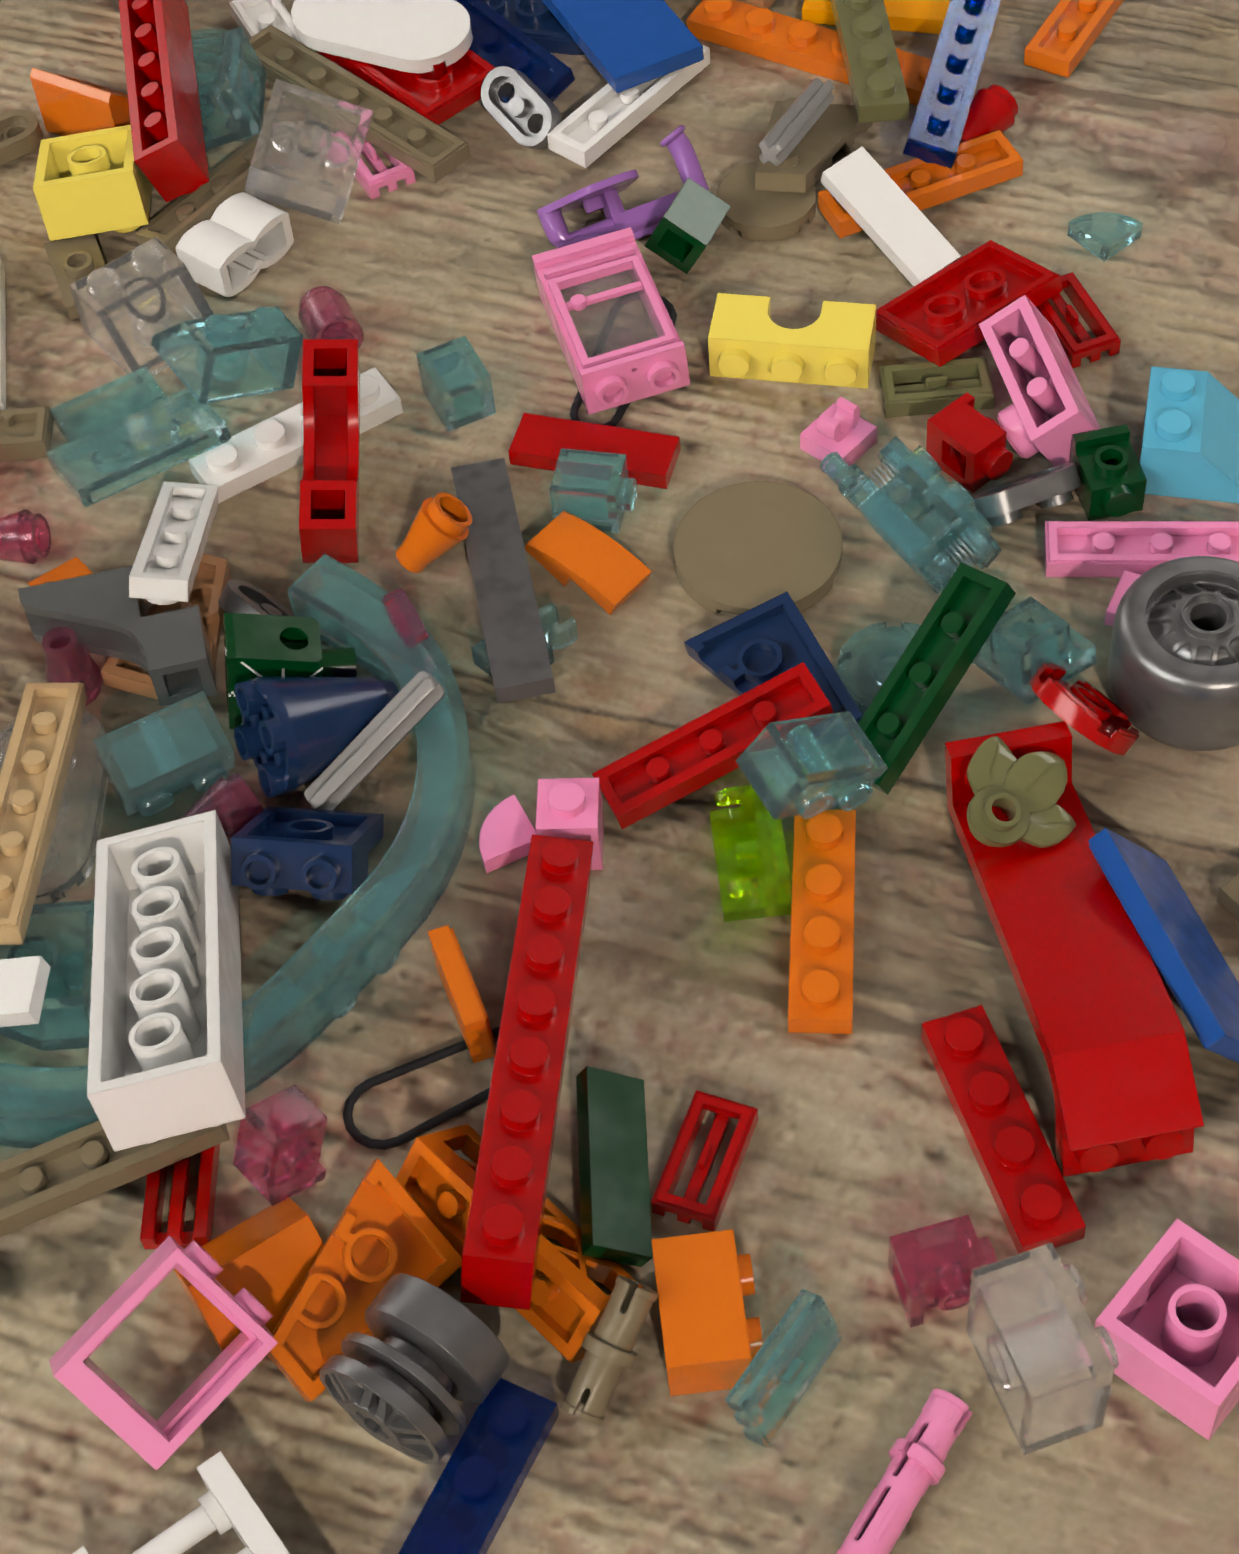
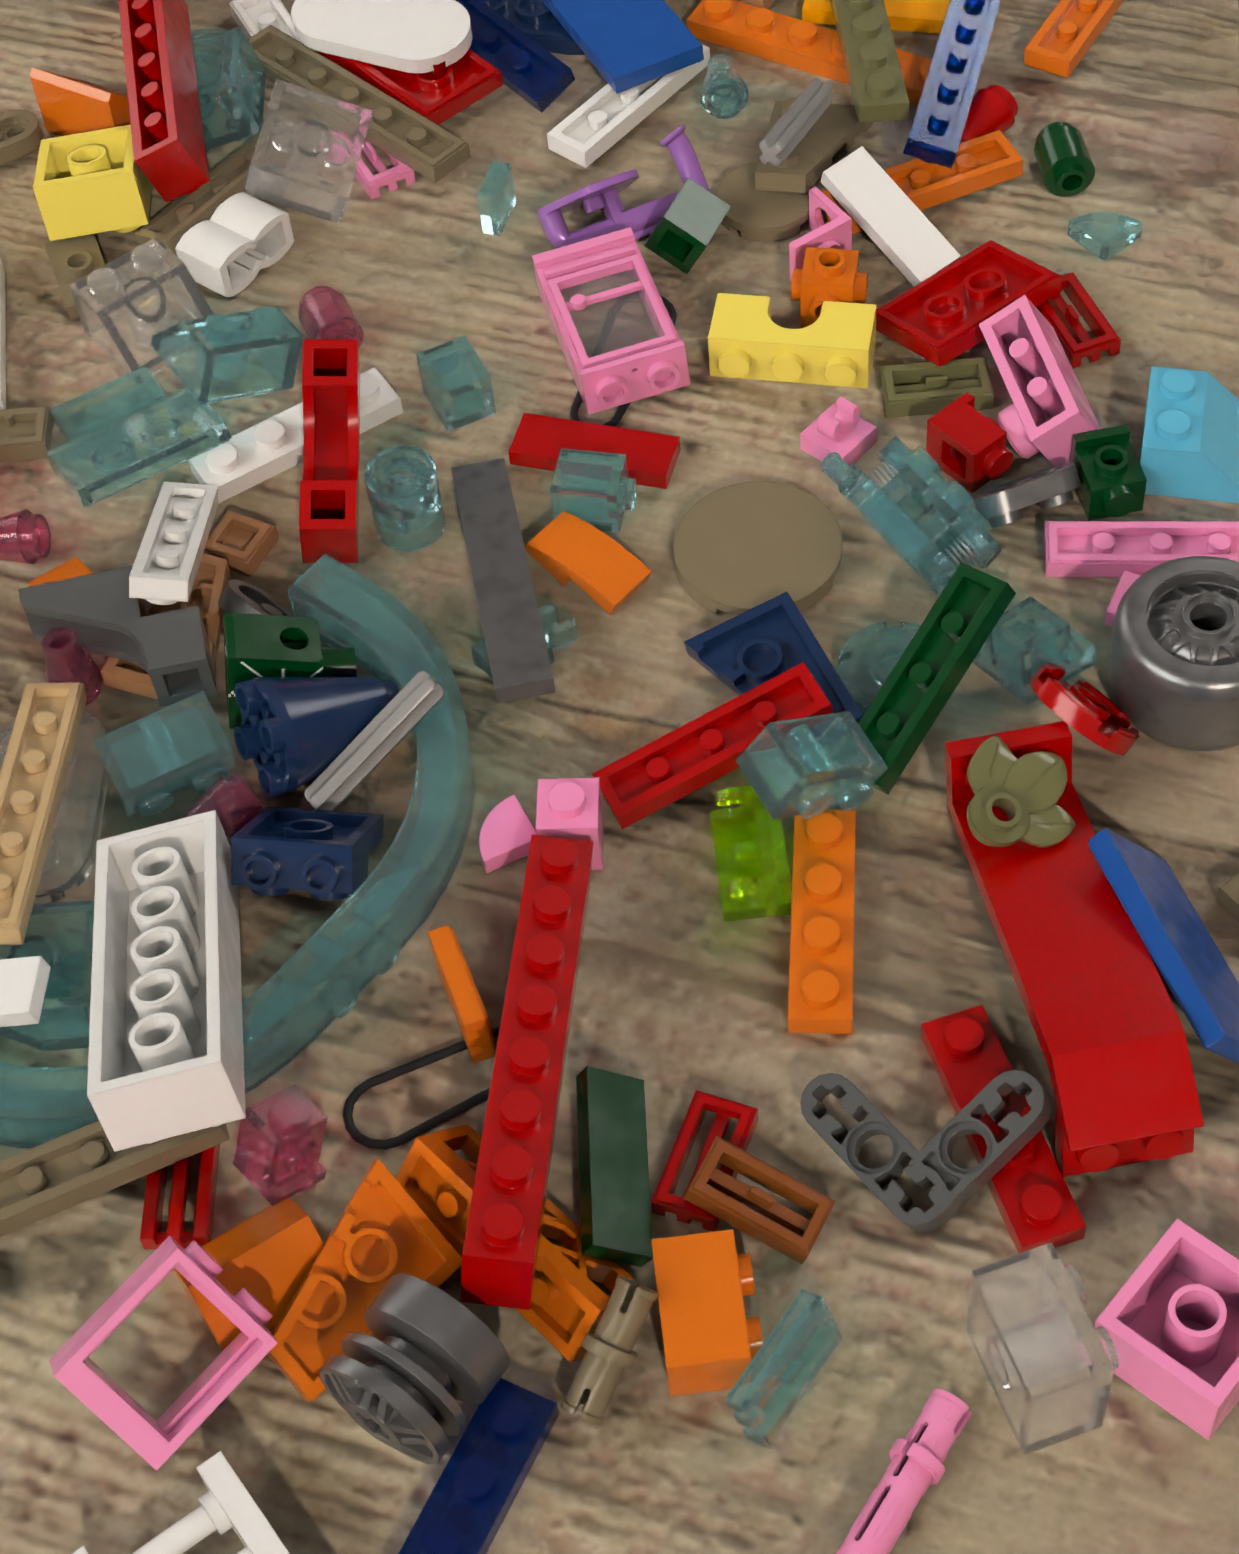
clear pink tile [381,587,429,648] -> none
orange cone [396,492,472,573] -> none
plate [481,66,562,150] -> none
clear pink brick [888,1215,999,1328] -> none
none -> medium nougat tile [204,510,279,577]
none -> clear light blue wheel [364,445,446,551]
none -> clear light blue tile [477,161,516,236]
none -> dark orange tile [683,1136,836,1265]
none -> clear light blue cone [700,54,748,119]
none -> bright pink bracket [789,187,852,282]
none -> orange brick [791,247,868,328]
none -> dark grey beam [800,1070,1052,1232]
none -> dark green brick [1034,122,1095,197]

